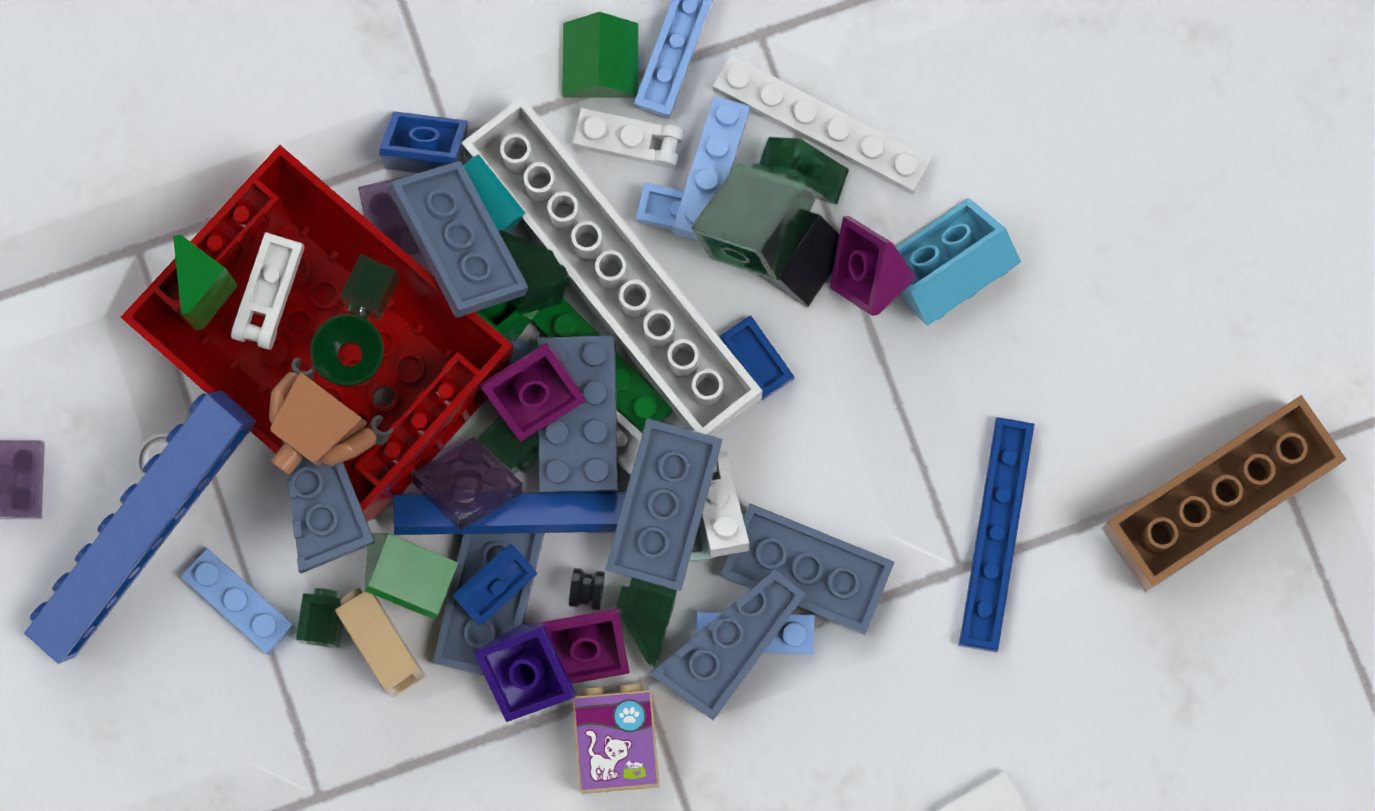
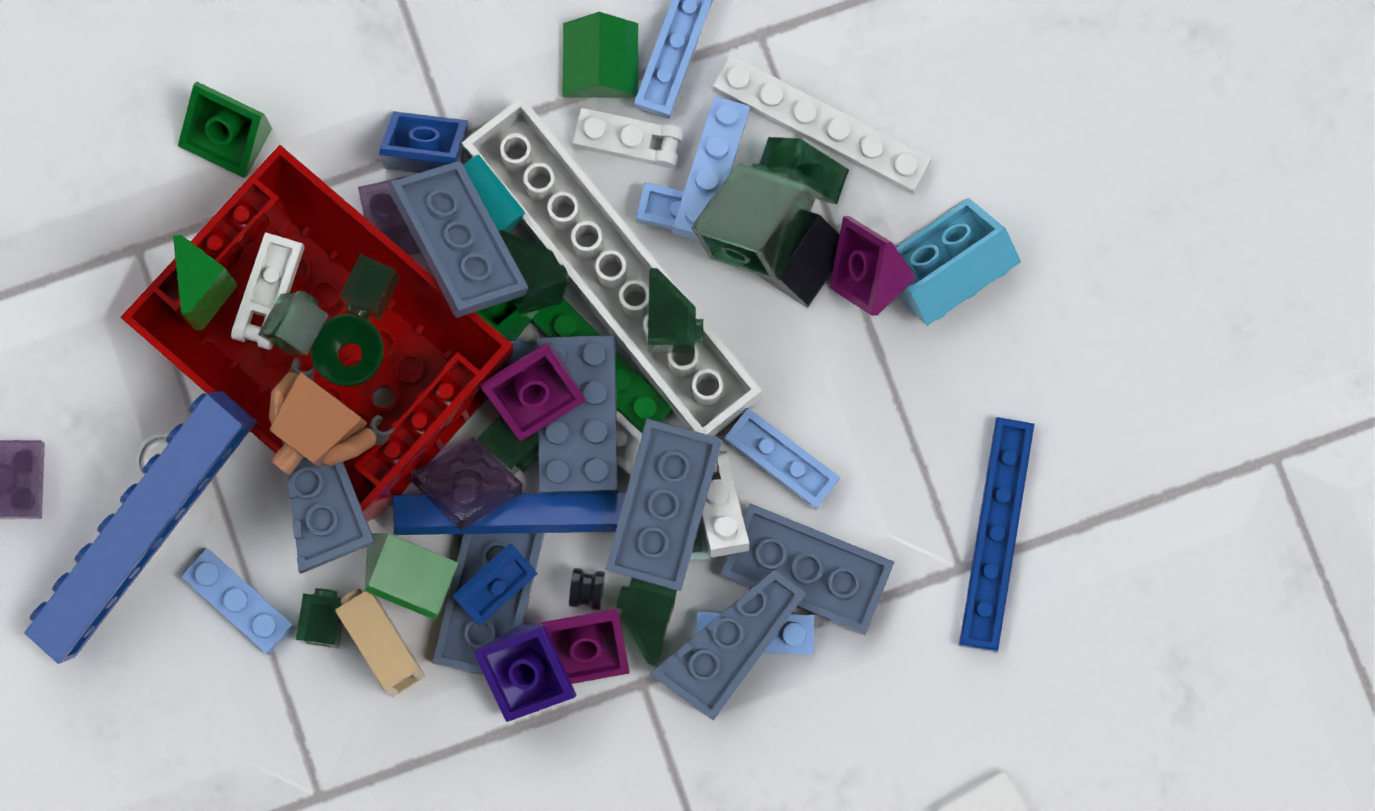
brick [573,684,660,794] -> none
blue tile [719,315,795,400] -> none
medium nougat brick [1102,395,1347,593] -> none
none -> green slope [178,81,272,178]
none -> clear green brick [258,291,329,355]
none -> clear green slope [648,268,704,354]
none -> light blue plate [724,408,840,510]

